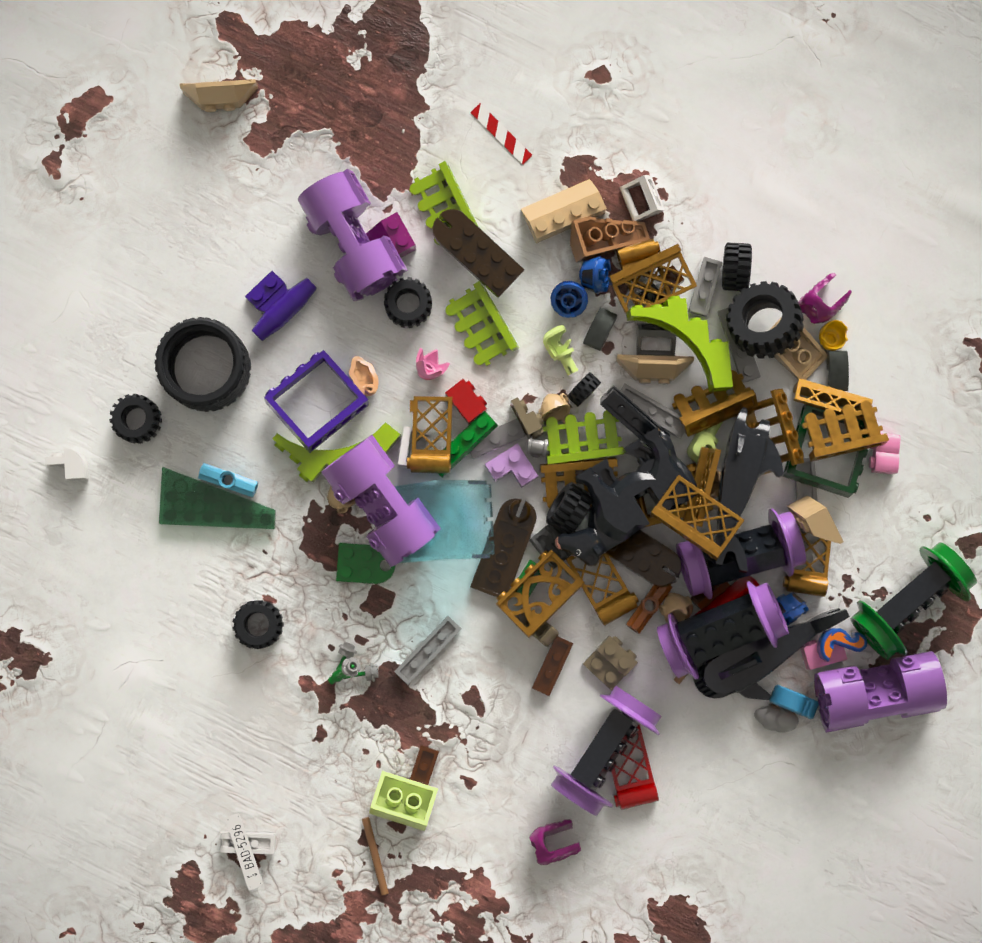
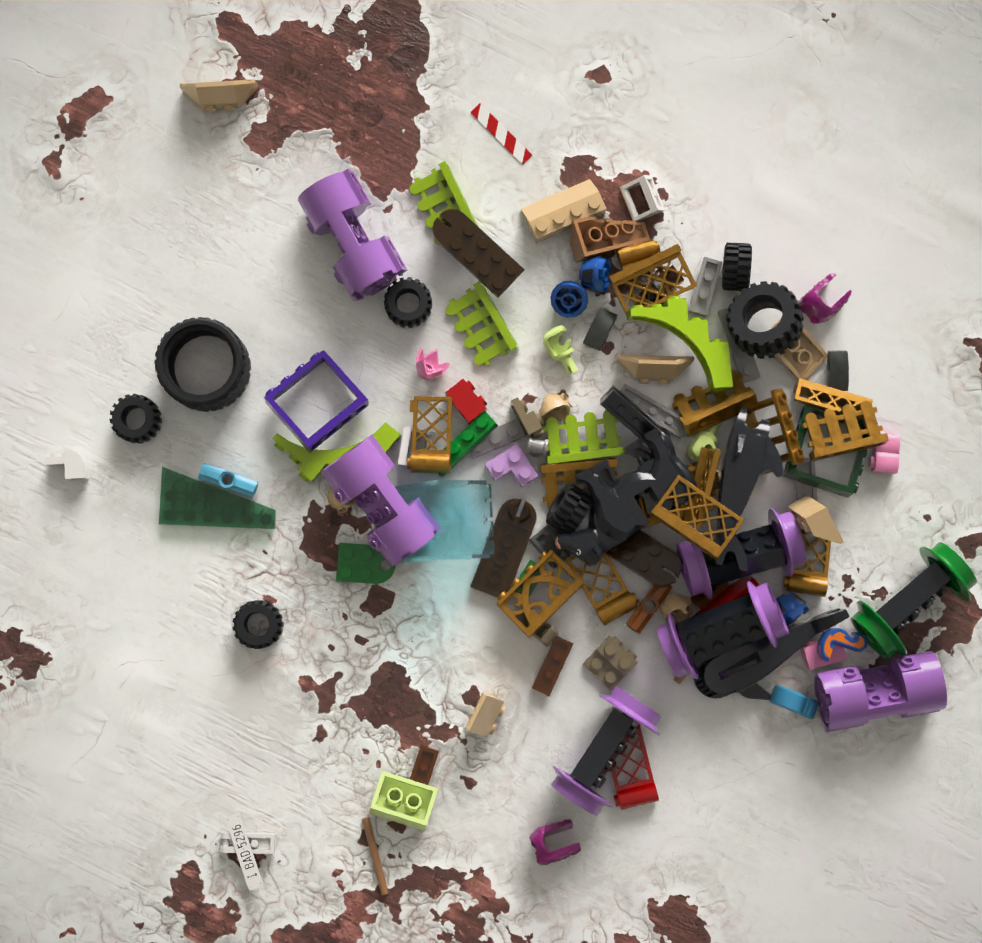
dark purple plate [245,271,317,341] -> none
light grey plant [328,642,379,685] -> none
light nougat arm [349,356,378,396] -> none
magenta slope [366,212,416,258] -> none
light grey plate [394,616,462,685] -> none
black tyre [567,372,601,407] -> none
dark grey tile [636,323,676,356] -> none
light grey arm [754,704,799,733] -> none
yellow hair [819,320,848,351] -> none
none -> tan slope [466,691,506,737]

